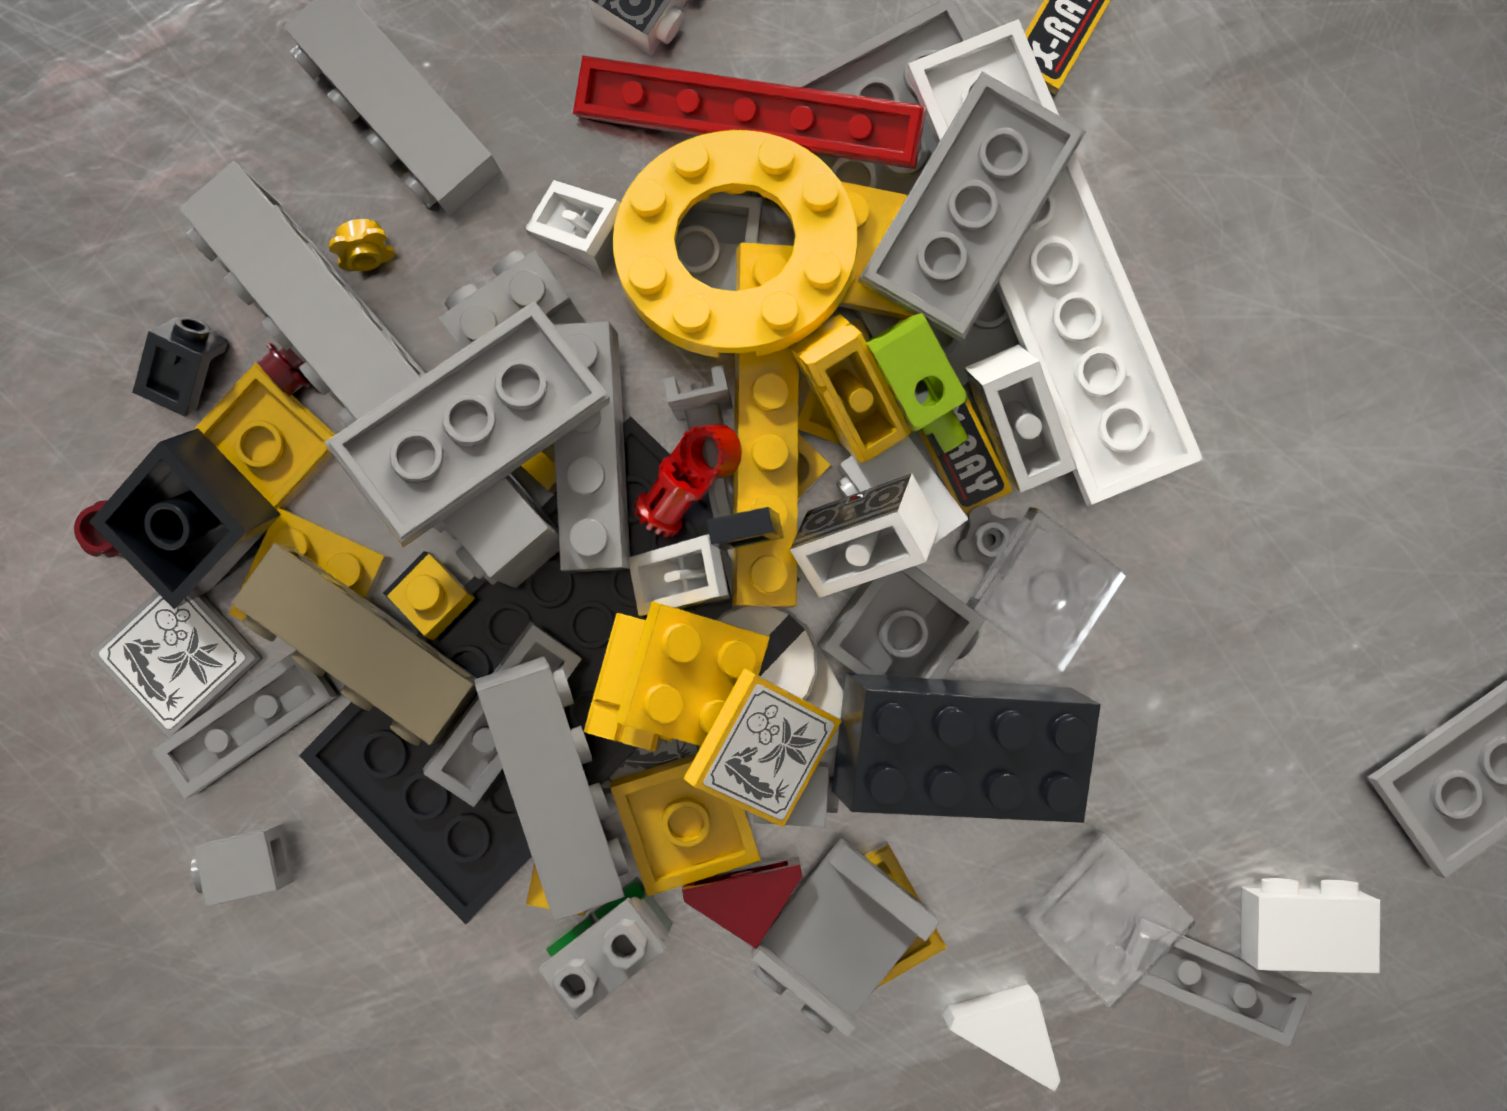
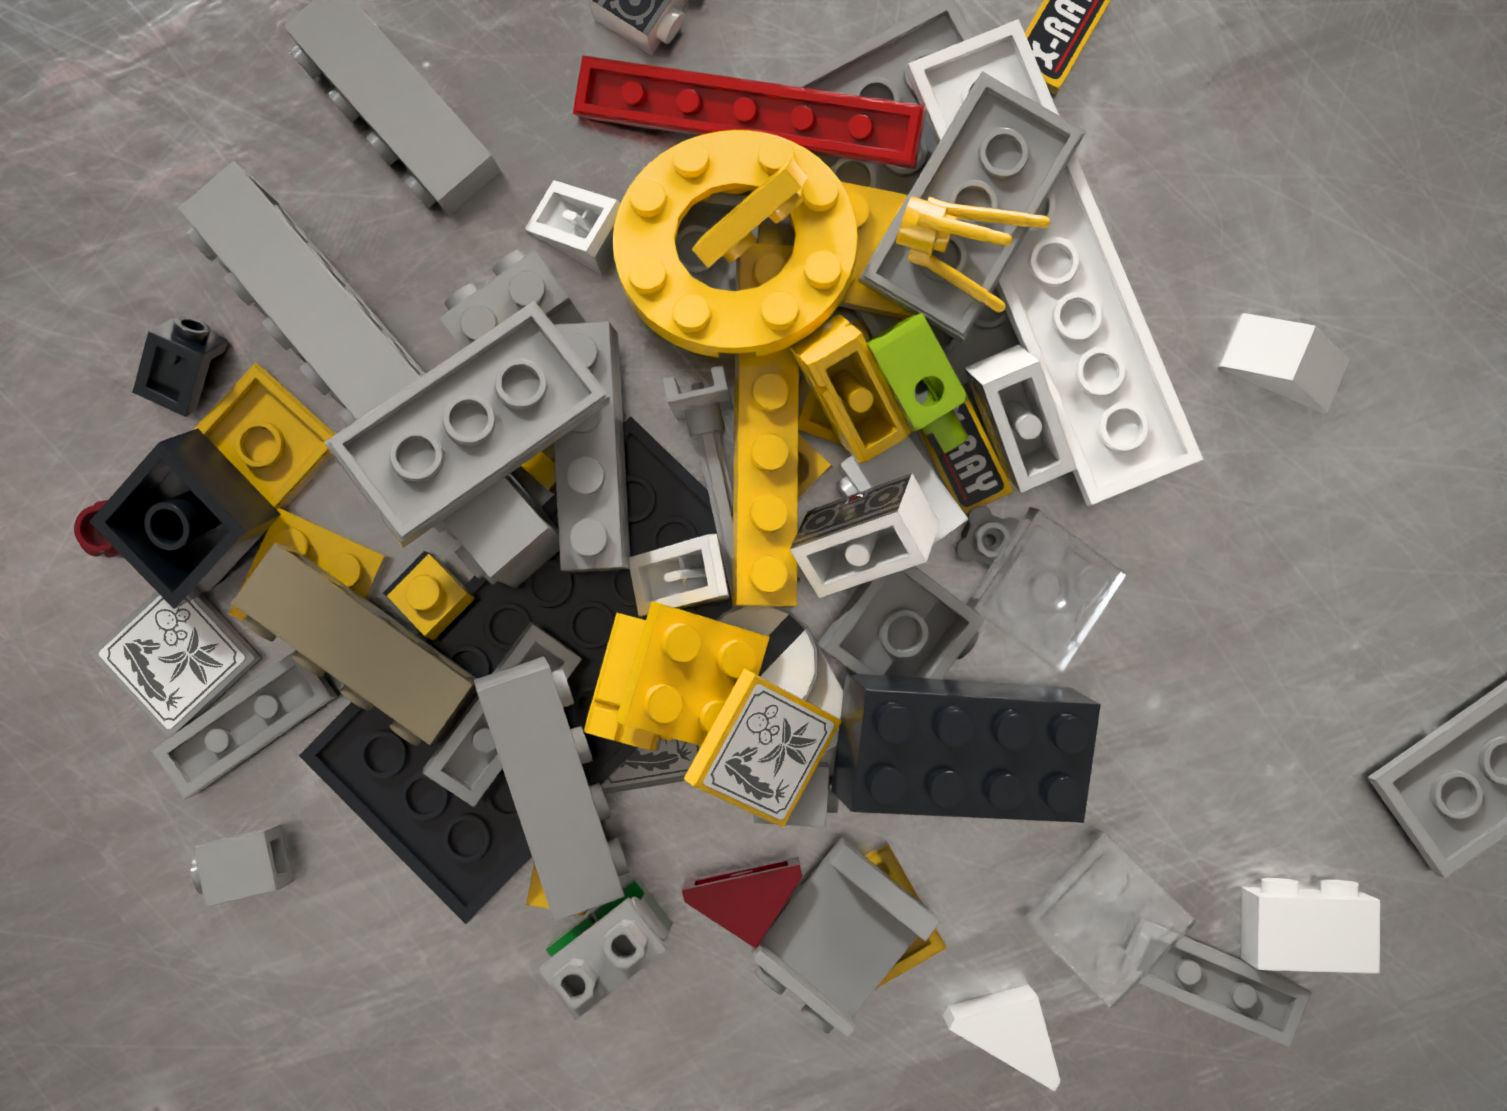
dark red plate [257,343,310,396] -> none
yellow plate [328,219,395,271] -> none
yellow plate [610,753,761,896] -> none
red connector [633,424,742,537] -> none
black tile [707,507,784,551] -> none
none -> yellow plate [692,158,808,268]
none -> yellow plant [896,196,1051,312]
none -> white slope [1217,313,1350,414]

